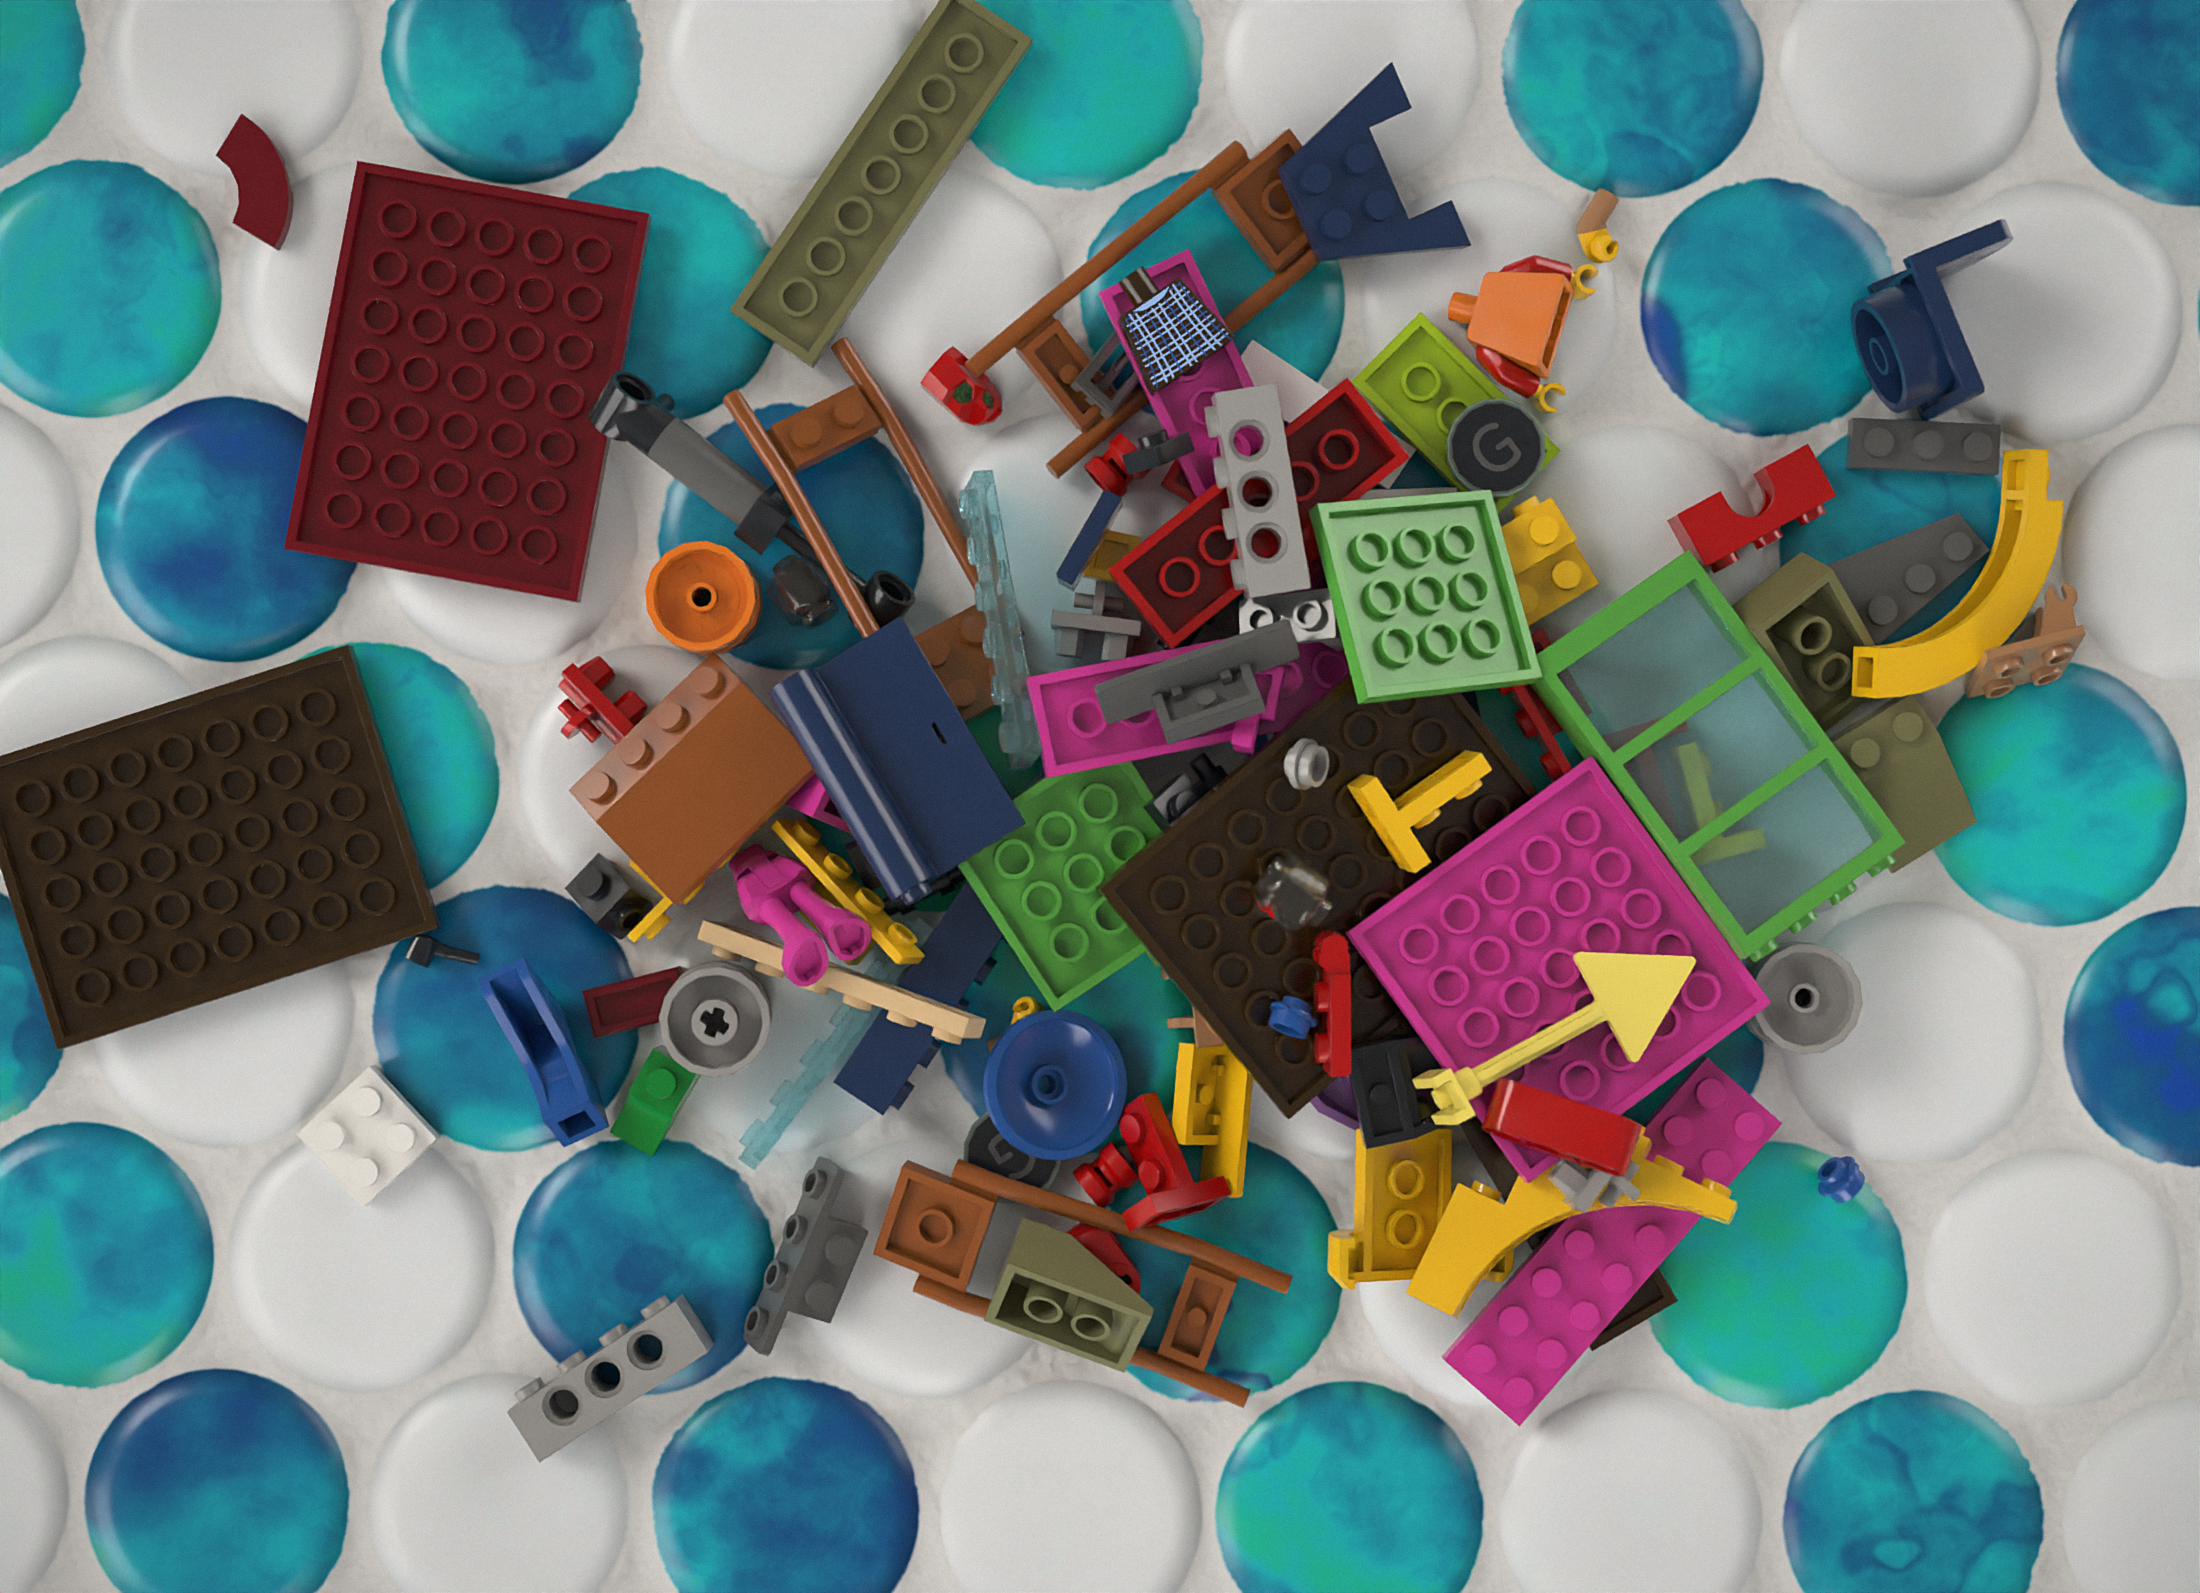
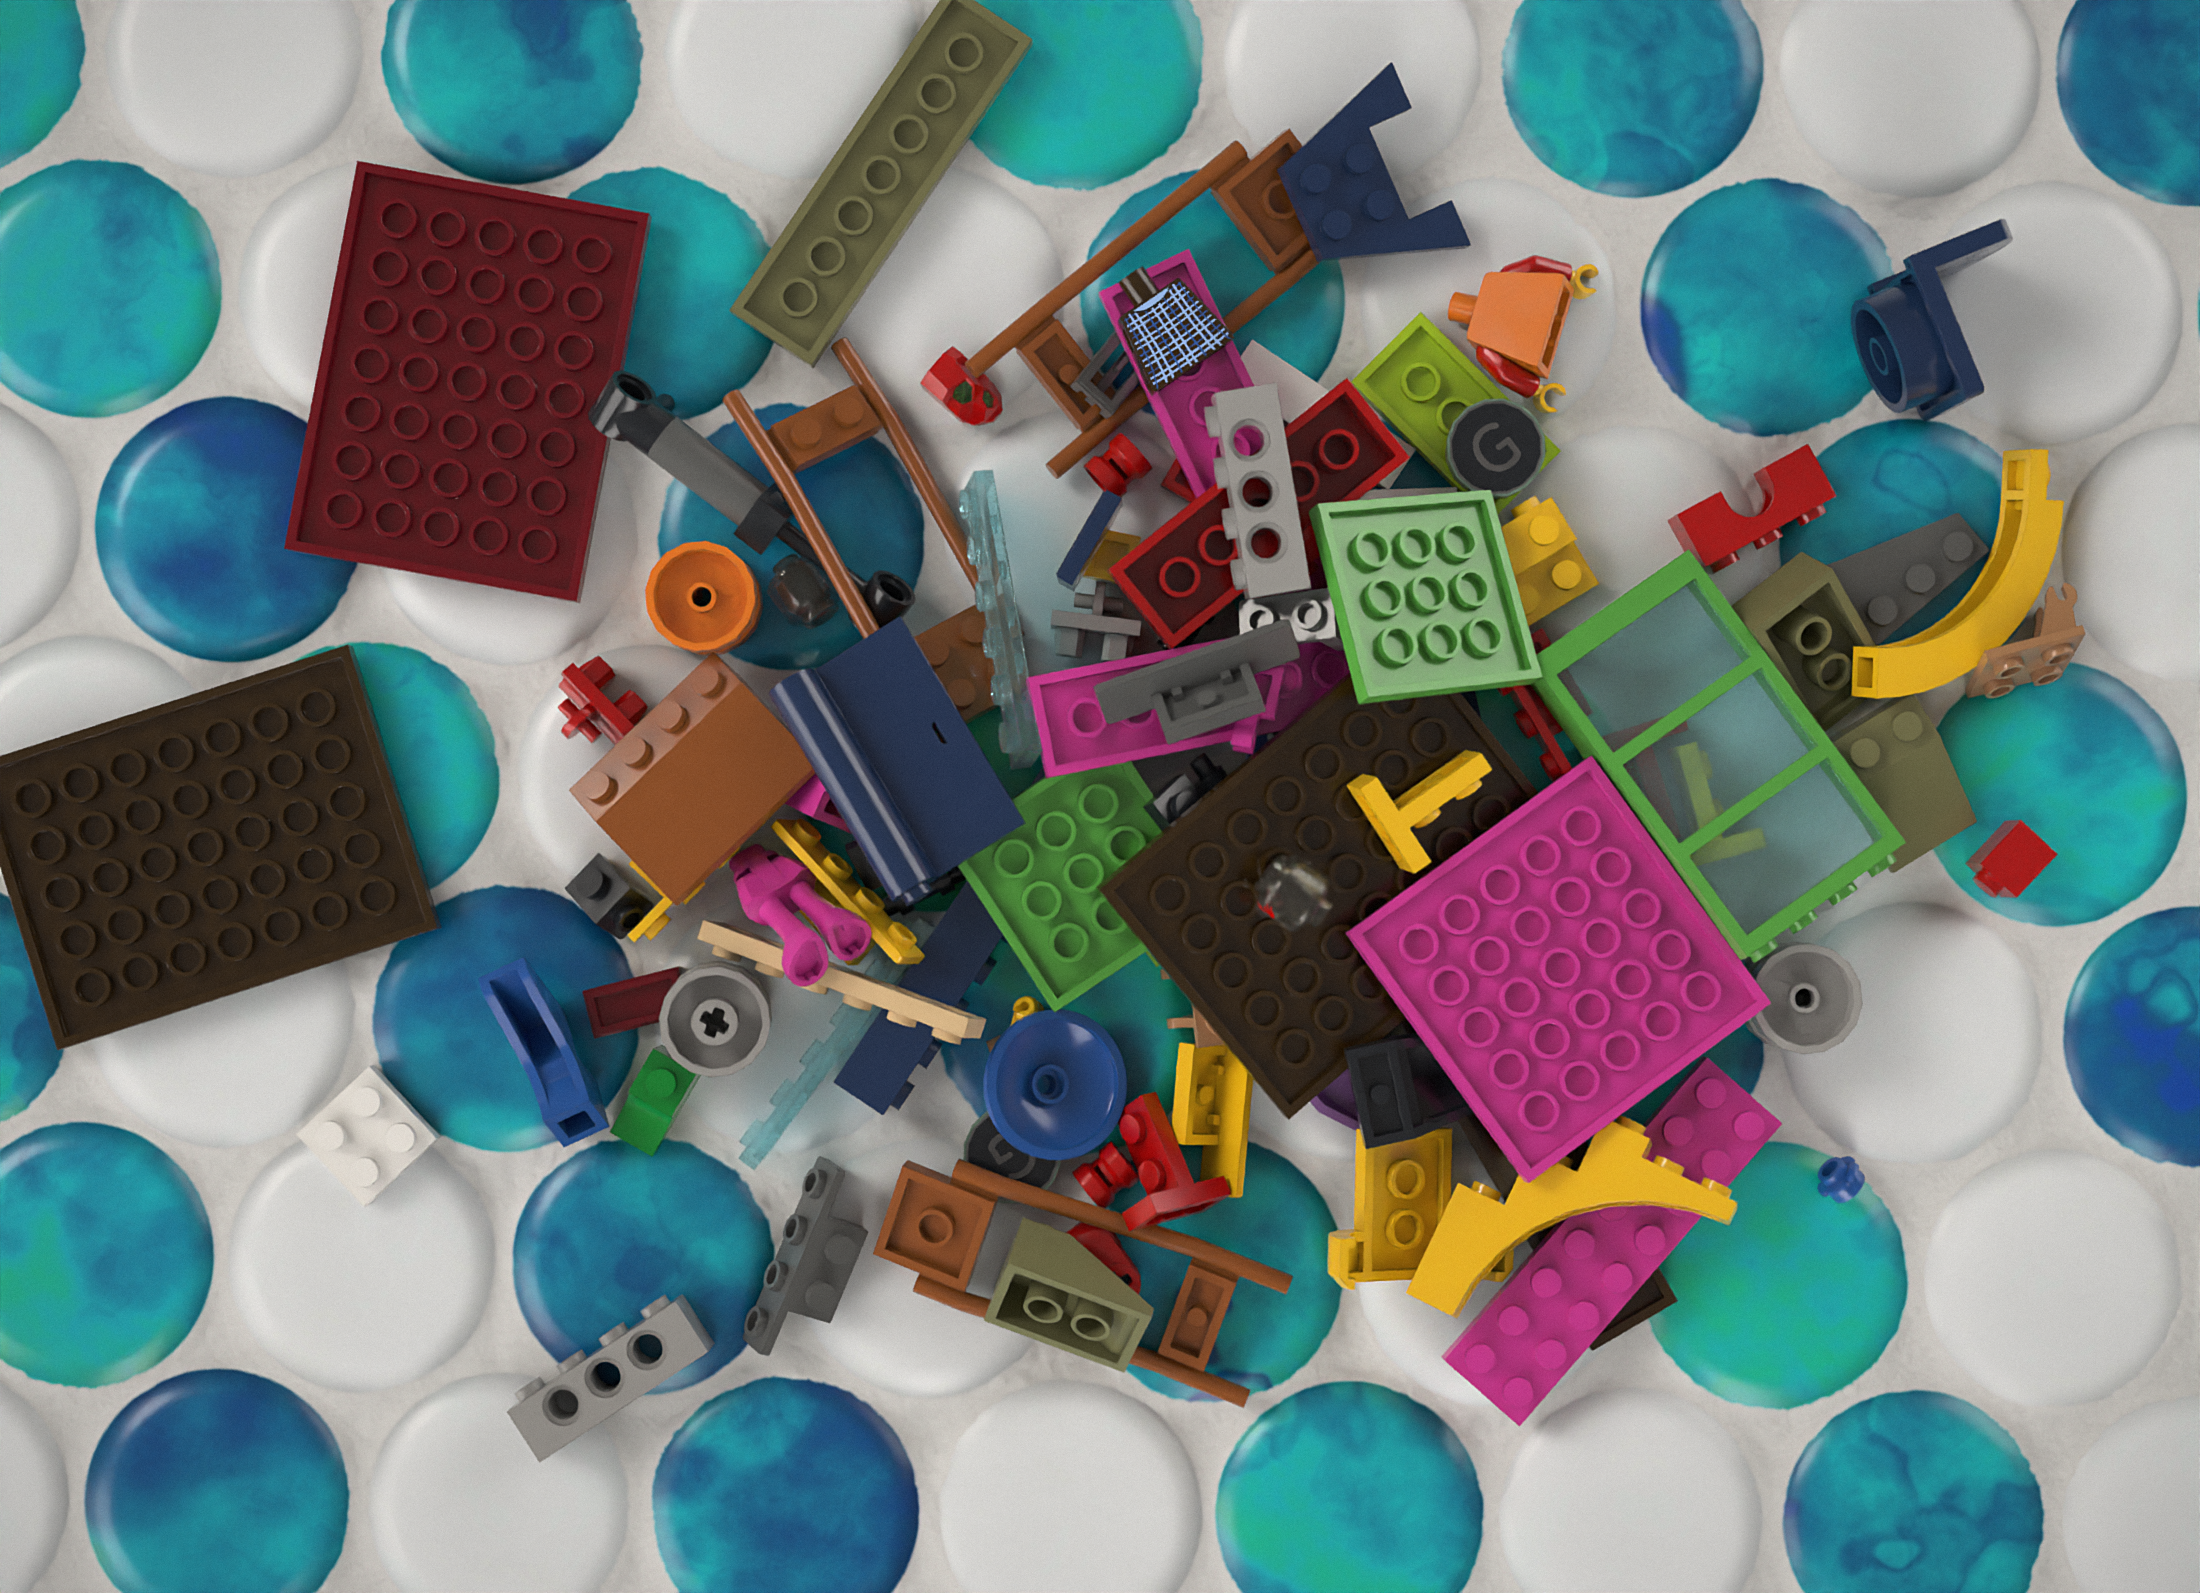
dark red tile [216,114,293,251] -> none
black hand [405,934,480,968] -> none
black plate [1122,429,1195,474] -> none
blue plate [1268,996,1317,1039] -> none
light grey plate [1284,738,1329,790] -> none
red hinge [1313,929,1351,1077] -> none
light yellow piece [1412,952,1696,1125] -> none
red beam [1482,1079,1642,1177] -> none
light grey hips [1548,1137,1641,1213] -> none
arm [1576,189,1619,264] -> none
dark grey plate [1846,418,2001,476] -> none
none -> red brick [1965,820,2057,898]

